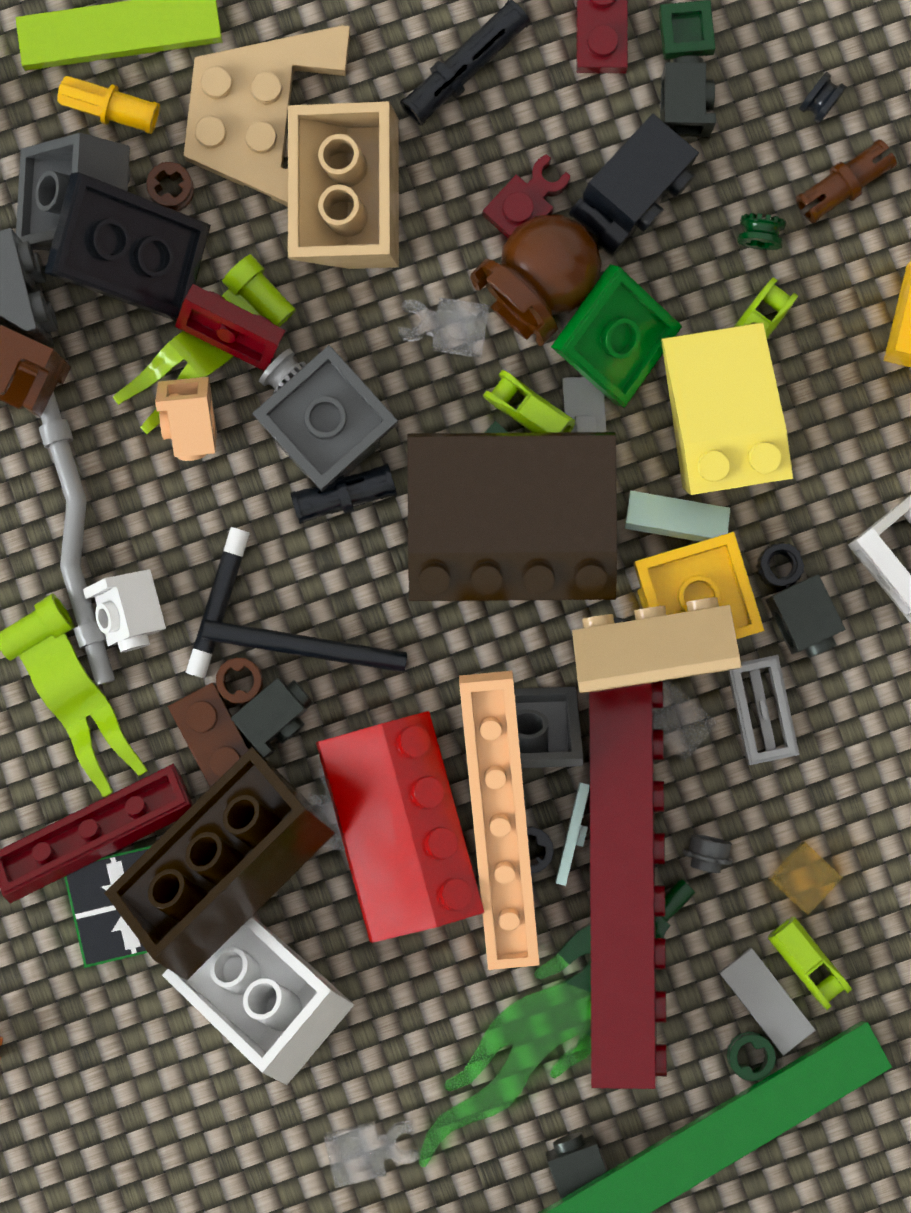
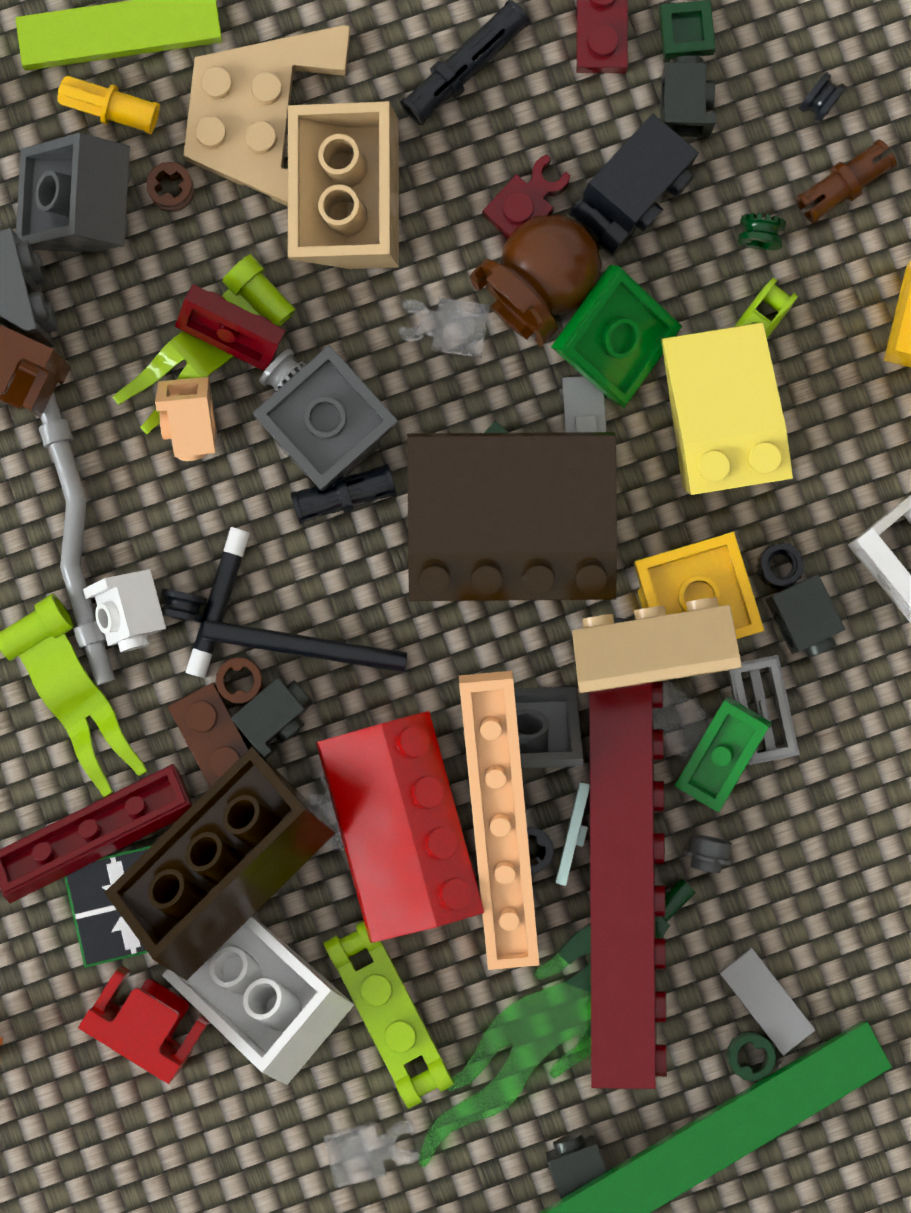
black tile [44,172,211,321] -> none
lime bar [483,370,575,433] -> none
light aqua piece [625,490,730,542] -> none
clear yellow tile [768,842,843,915] -> none
lime bar [768,916,852,1010] -> none
none -> red panel [78,966,209,1085]
none -> black bush [161,589,207,623]
none -> lime plate [323,921,455,1109]
none -> green plate [675,697,772,813]

